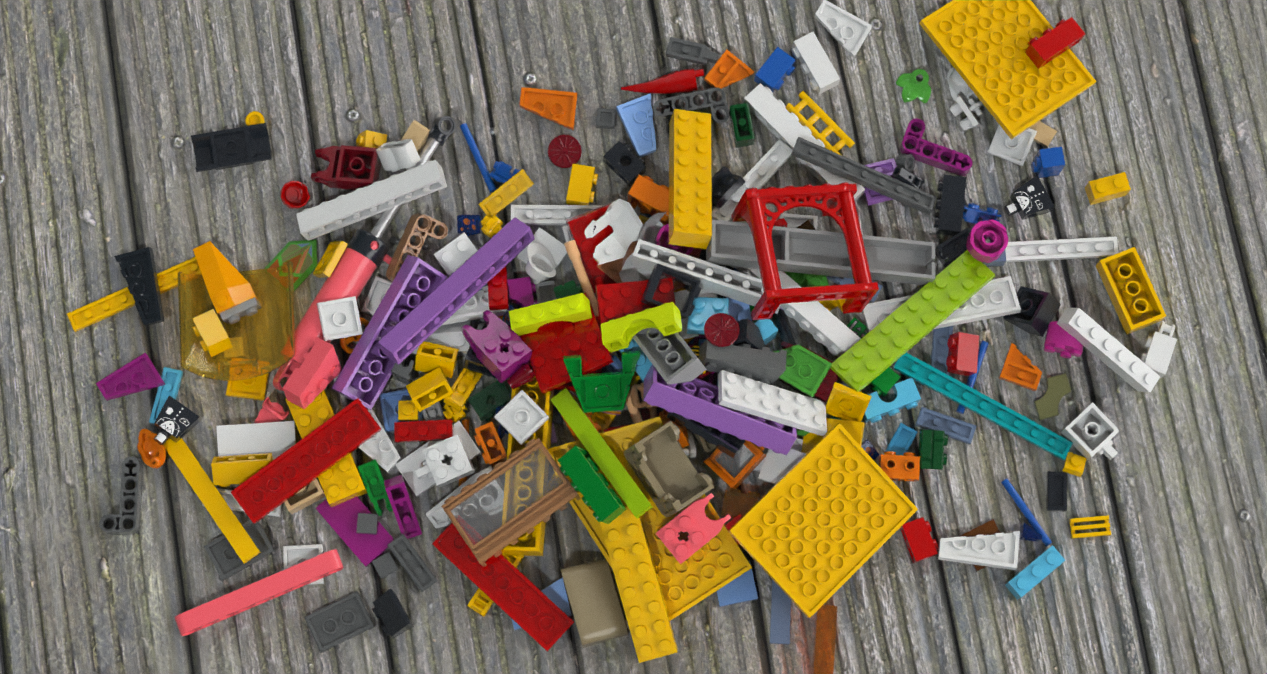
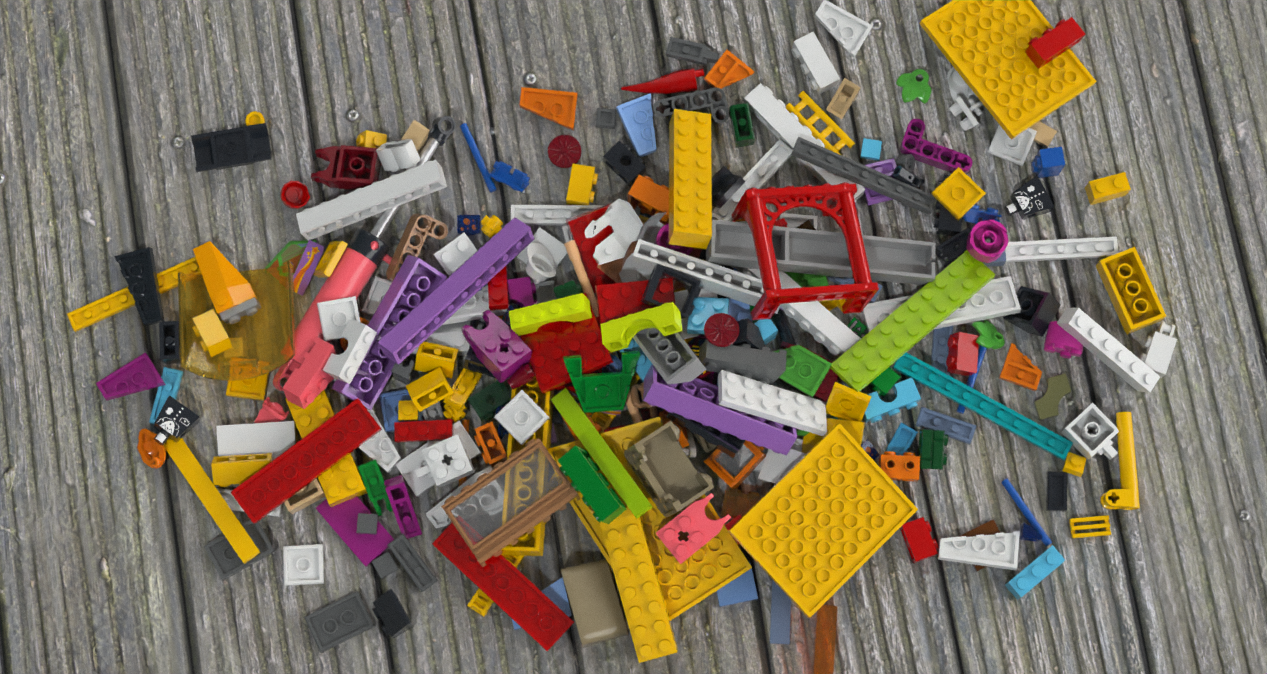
dark grey beam [99,457,143,535] -> none
coral beam [174,549,344,636] -> none
yellow tile [478,169,534,218] -> none
blue brick [754,47,796,93] -> none
none -> black brick [159,321,183,364]
none -> medium lavender sticker [287,240,325,296]
none -> white arch [323,319,377,384]
none -> tan slope [826,78,861,119]
none -> medium azure tile [860,138,882,161]
none -> yellow tile [932,167,986,220]
none -> bright green plate [972,320,1005,349]
none -> yellow axle [1100,412,1140,510]

